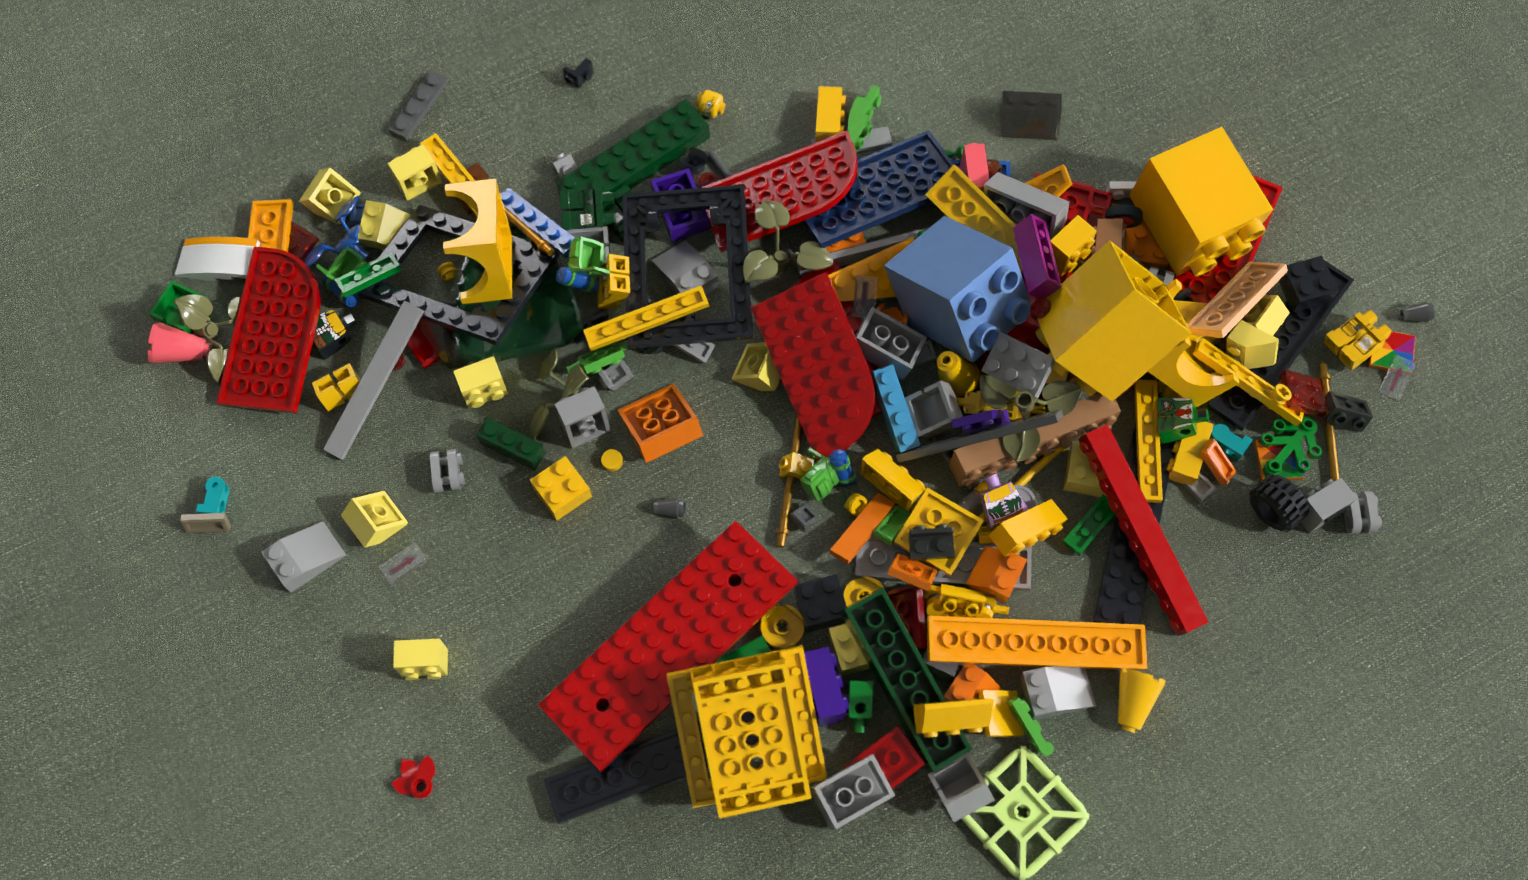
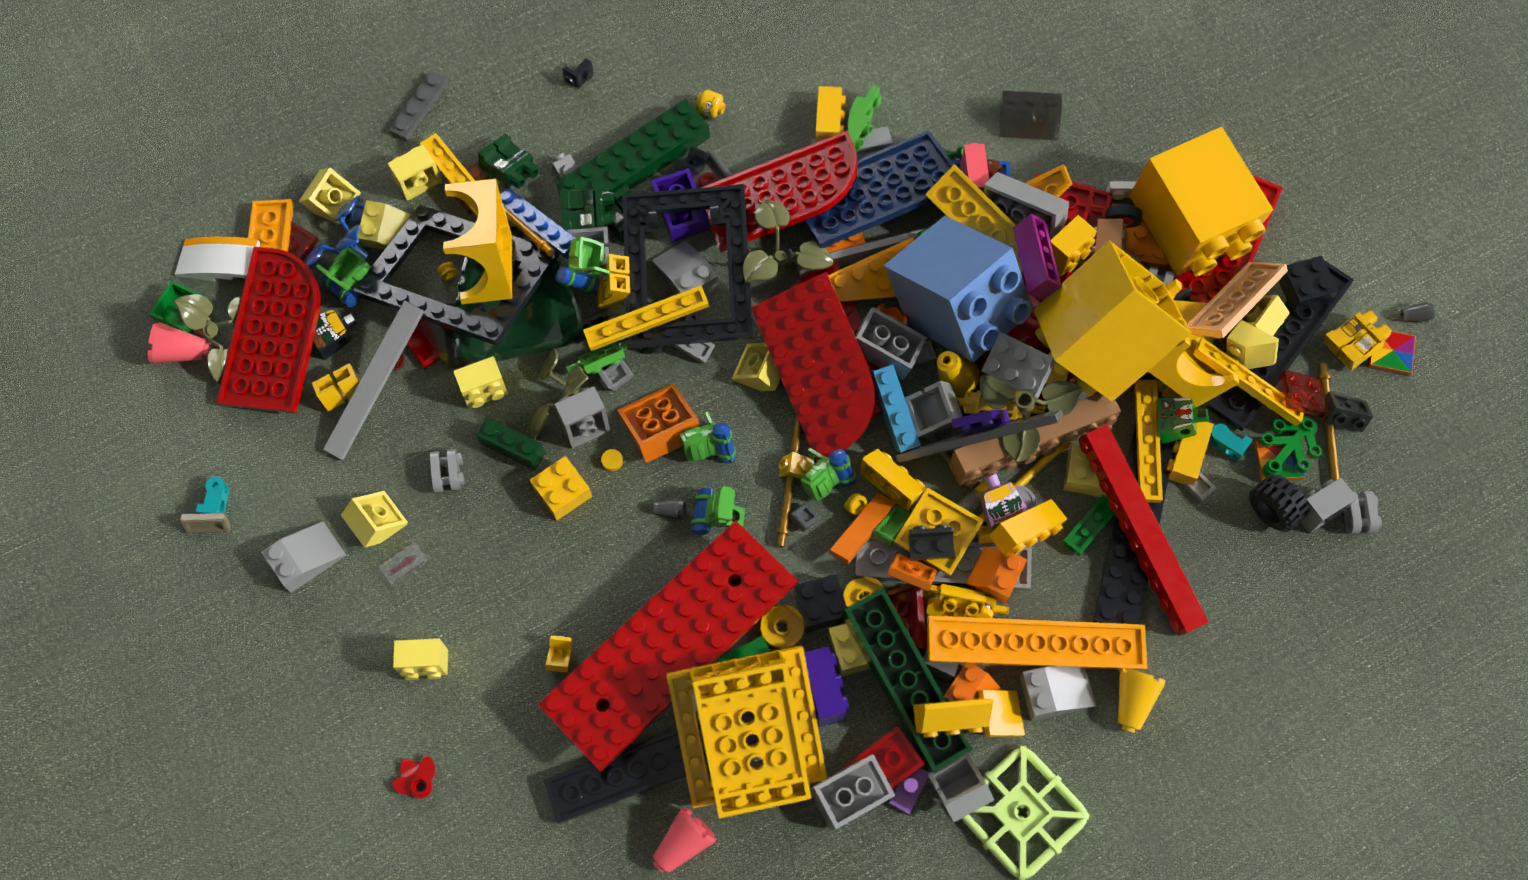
green plate [335,252,402,298] -> none
green torso [848,681,873,733] -> none
clear tile [852,275,878,318] -> none
bright green plate [1006,697,1054,756] -> none
clear red tile [1030,296,1051,319] -> none
orange tile [1199,439,1236,486] -> none
yellow bush [1269,384,1292,406] -> none
clear tile [1378,355,1416,402] -> none
none -> dark green hips [478,133,539,189]
none -> yellow bracket [545,636,573,673]
none -> coral cone [653,807,717,873]
none -> bright green piece [679,411,736,463]
none -> bright green piece [691,486,745,536]
none -> medium lavender tile [889,768,929,815]

